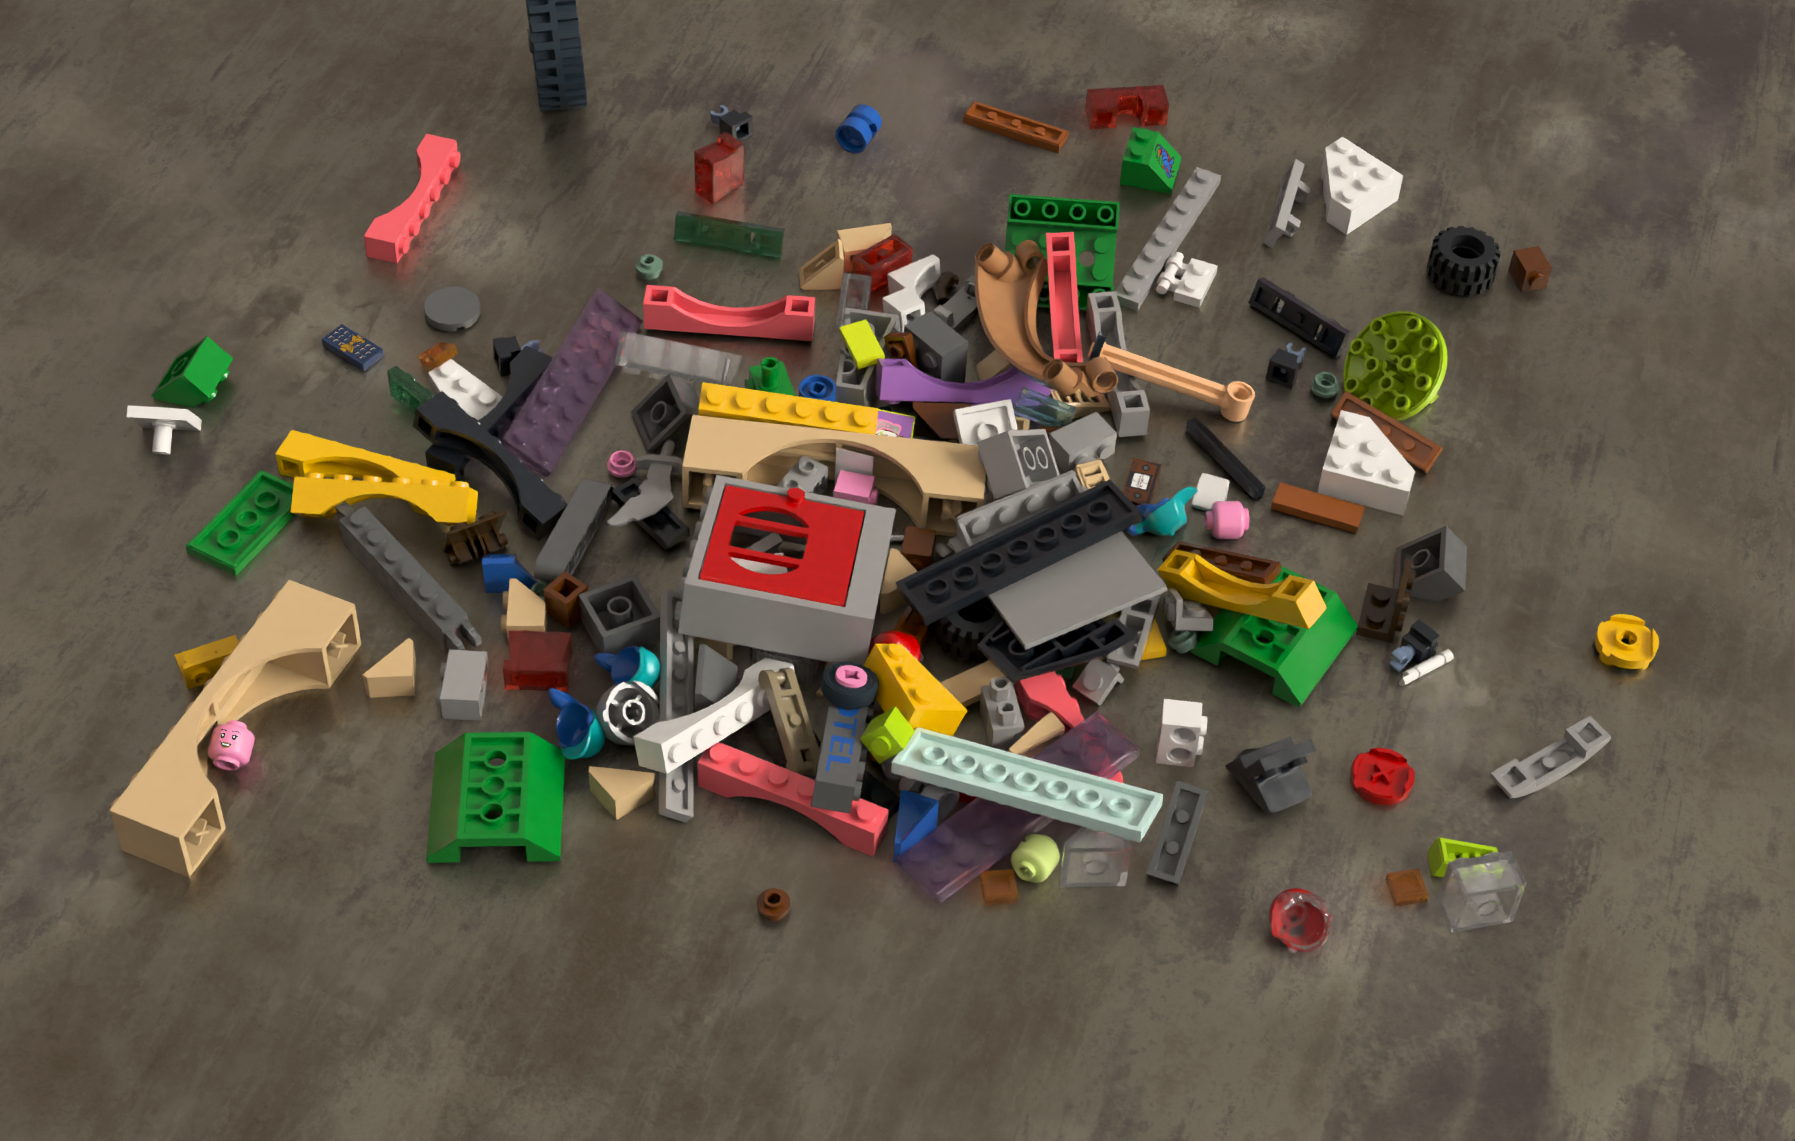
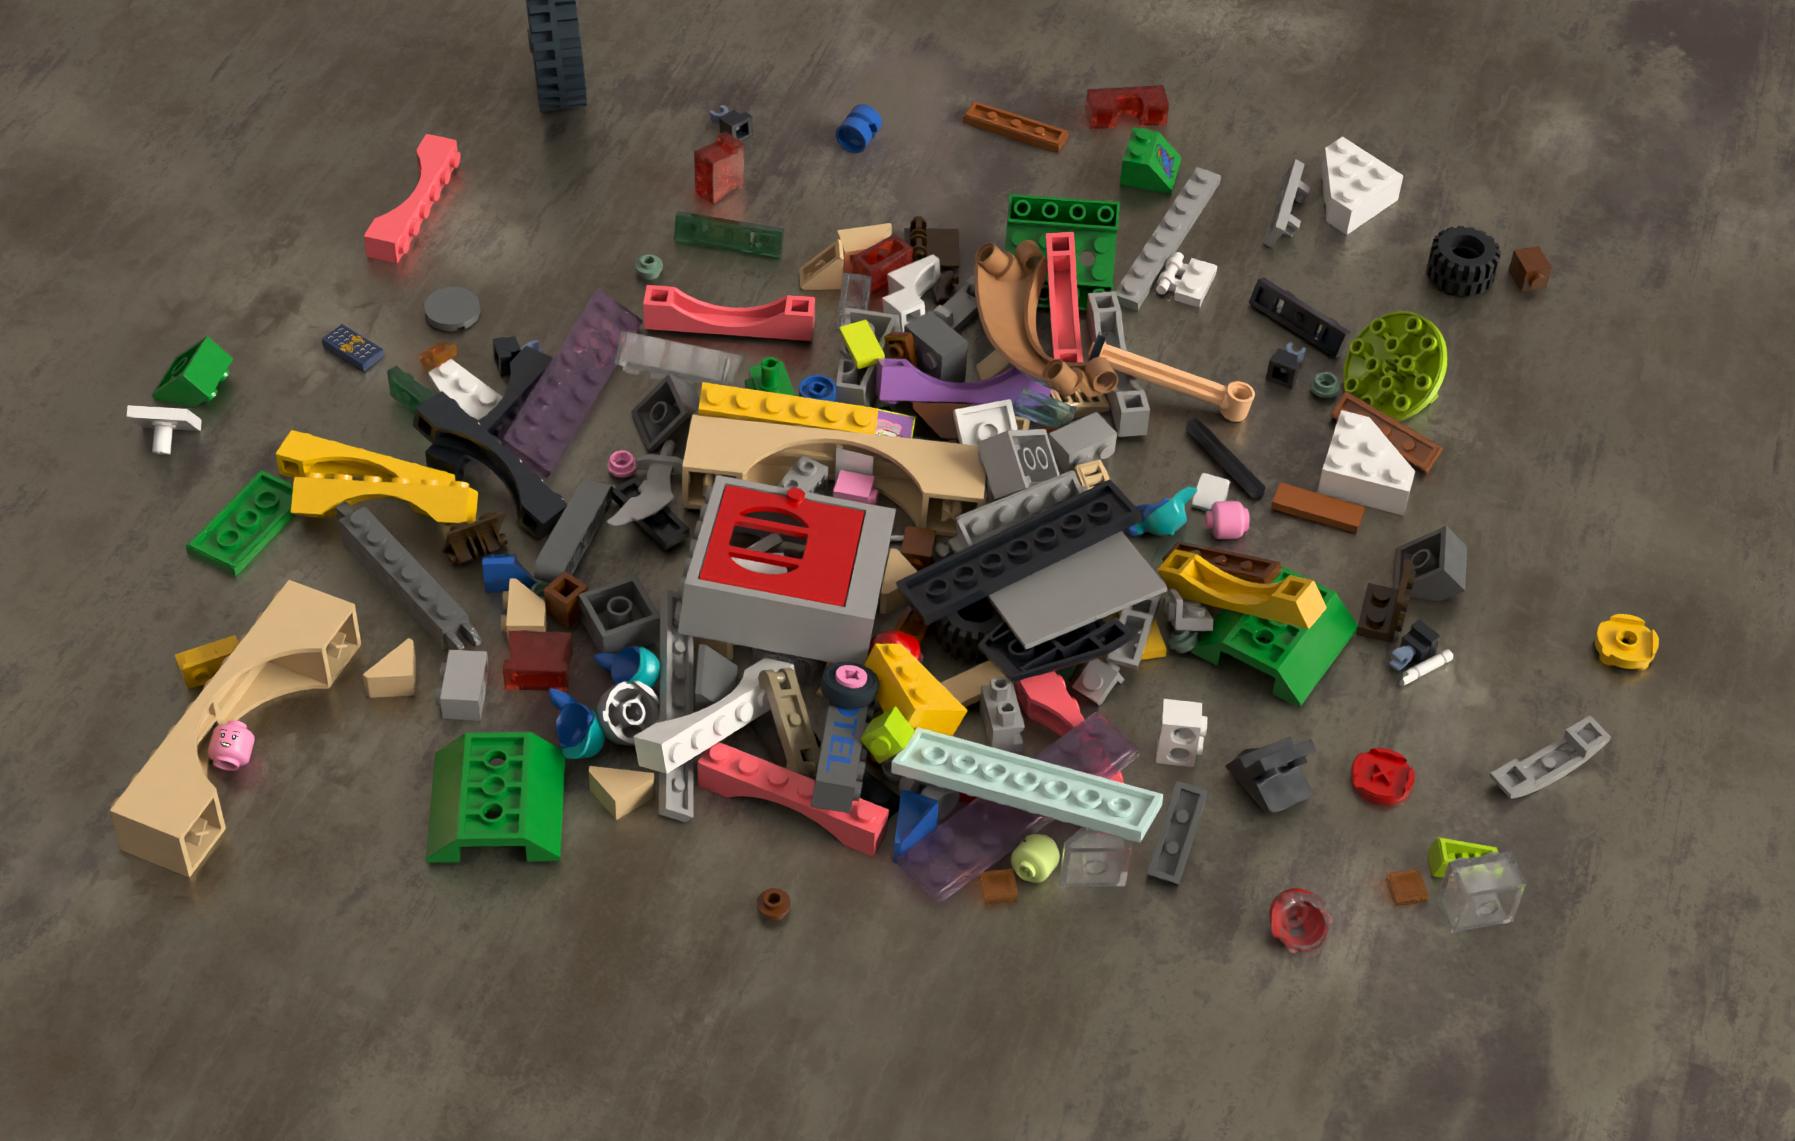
tan slope [1008,712,1065,760] -> none
tile [1123,458,1162,506] -> none
none -> dark brown hinge [904,216,960,268]

